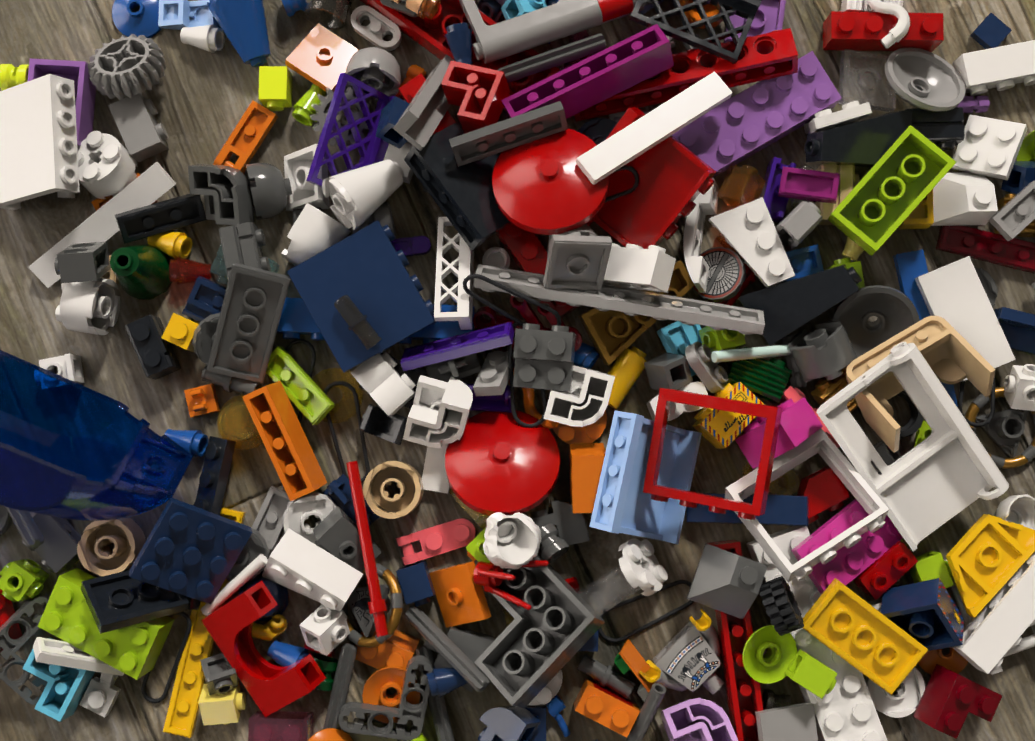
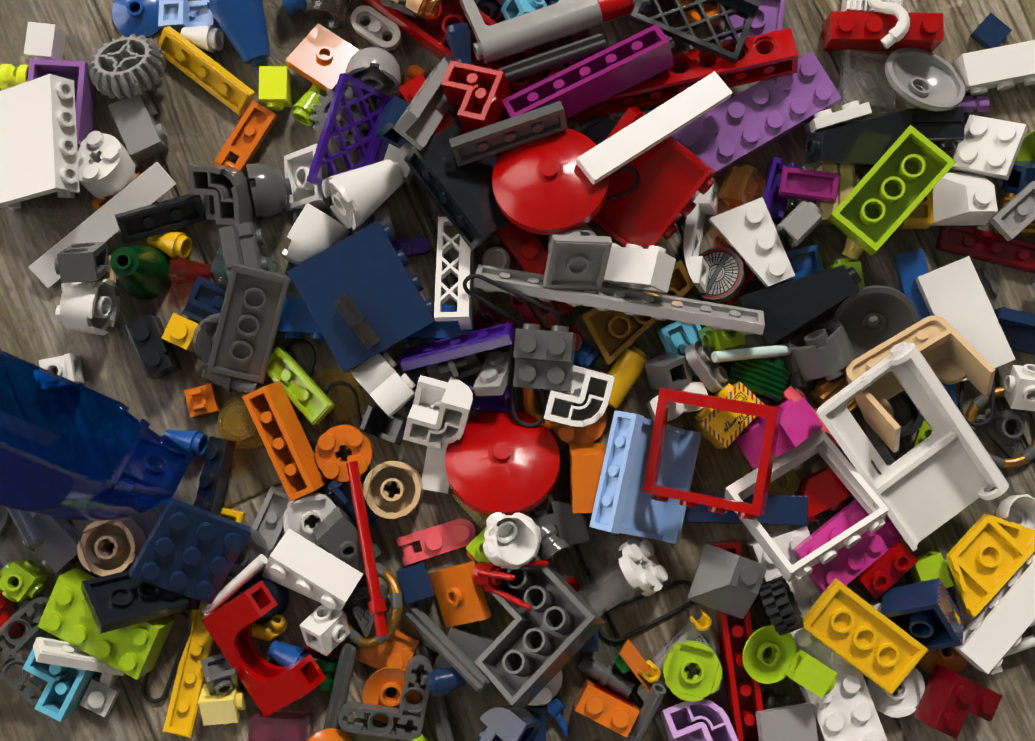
none -> white brick [24,22,66,60]
none -> yellow tile [157,26,255,116]
none -> orange plate [315,424,373,482]
none -> lime plate [662,640,722,702]

